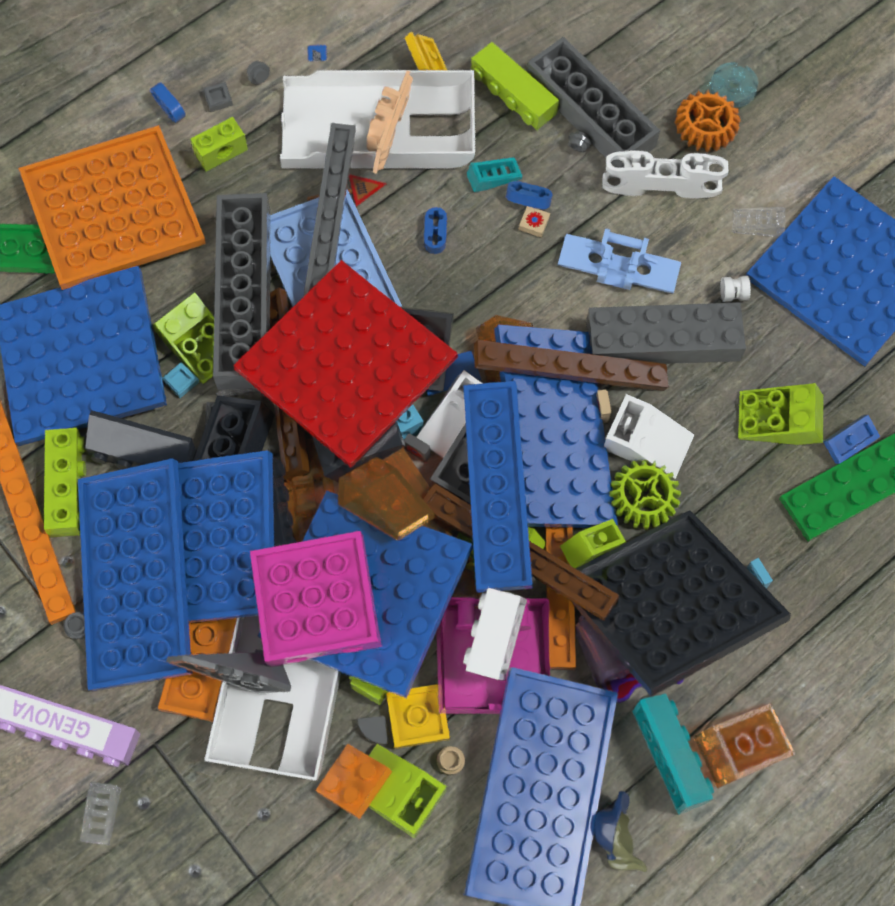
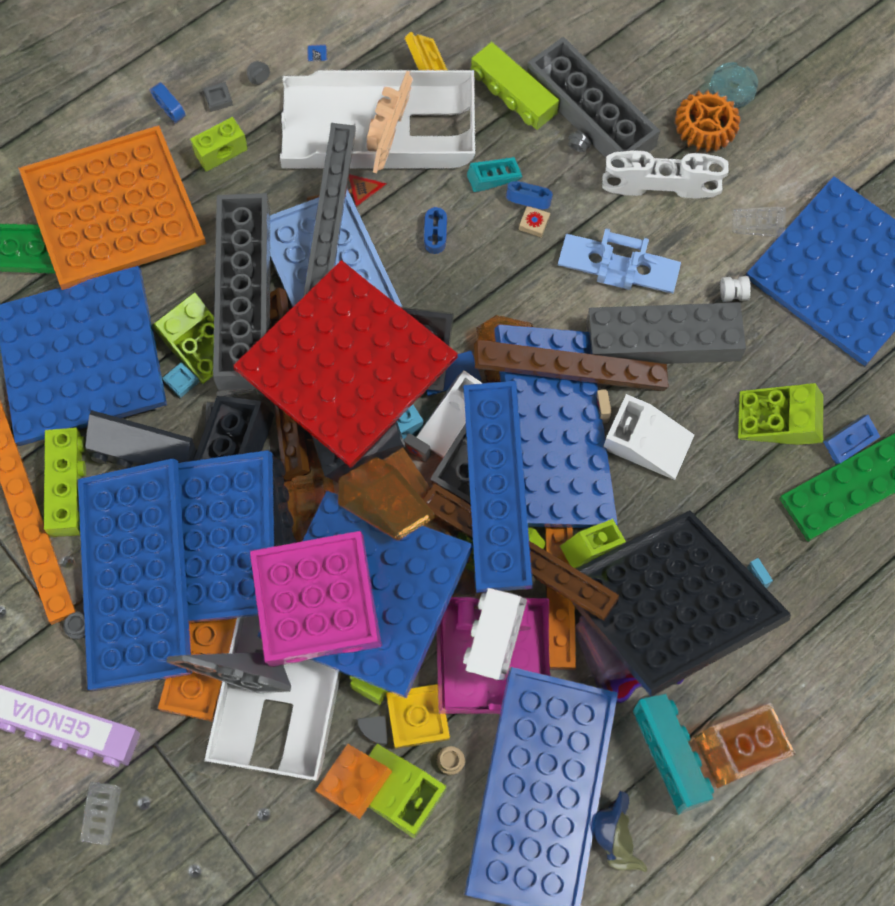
lime gear [609,460,681,530] -> none

